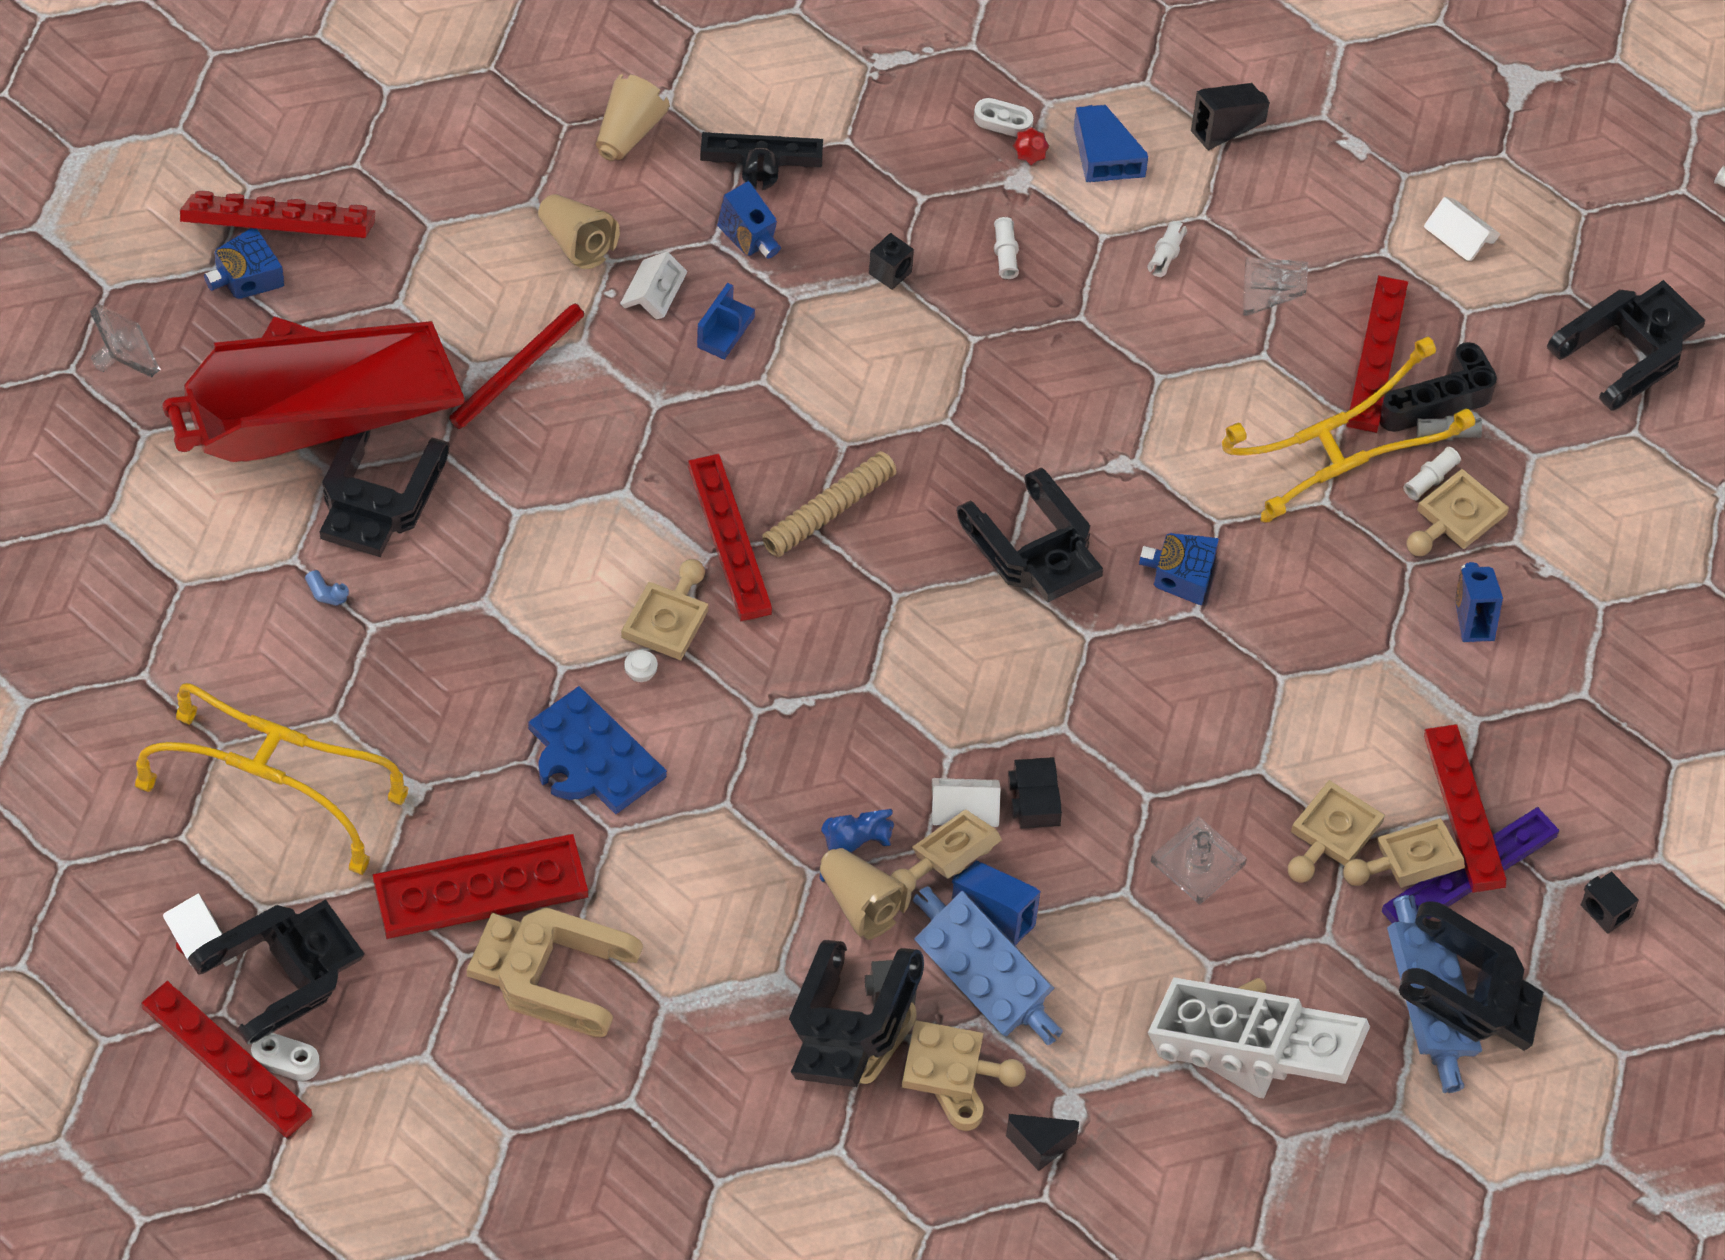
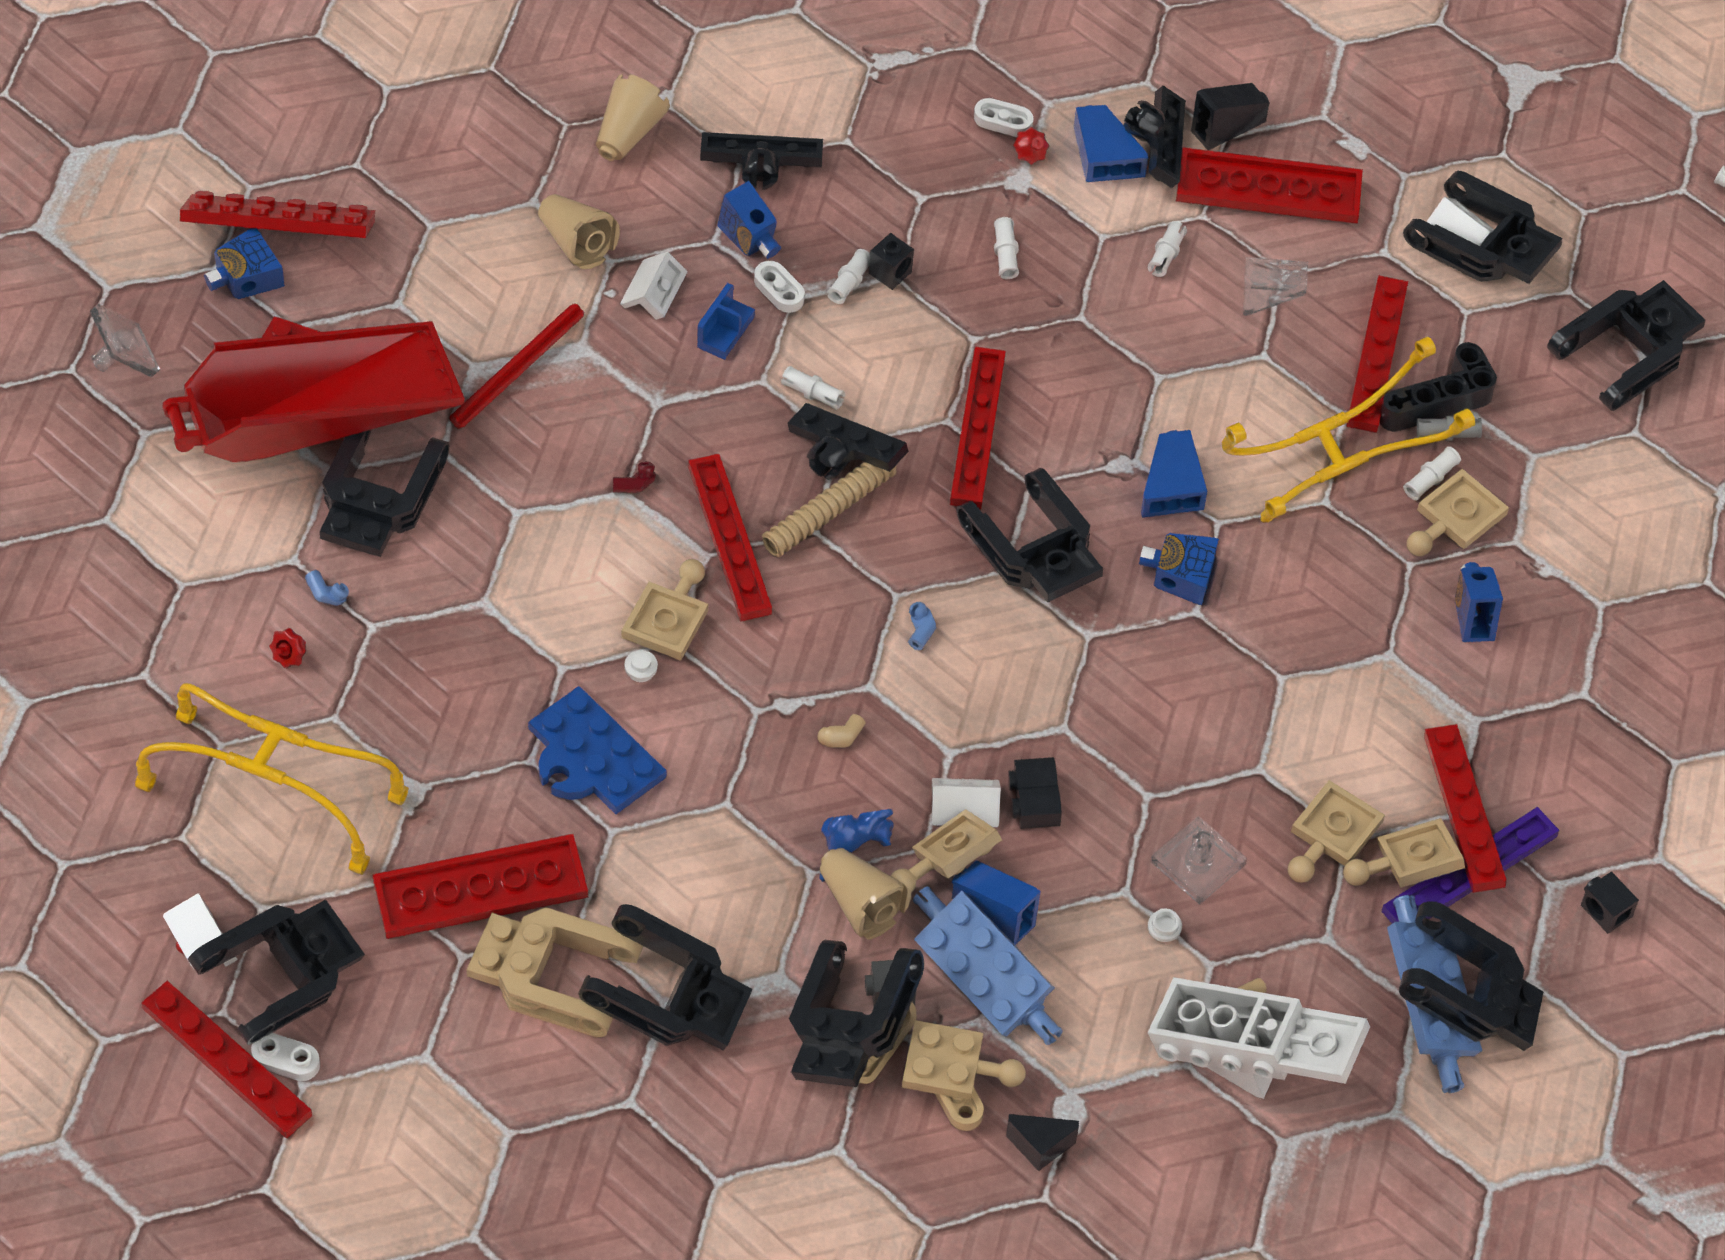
none -> red piece [269,628,306,669]
none -> black plate [578,904,753,1051]
none -> dark red arm [613,461,656,493]
none -> white plate [754,261,805,313]
none -> white pin [781,366,845,410]
none -> black plate [787,403,909,480]
none -> tan arm [818,714,865,748]
none -> white pin [827,249,870,304]
none -> medium blue arm [908,602,936,650]
none -> red plate [950,347,1006,510]
none -> black plate [1124,85,1186,188]
none -> blue slope [1141,430,1208,518]
none -> white plate [1148,909,1182,942]
none -> red plate [1176,147,1363,224]
none -> black plate [1403,171,1563,284]

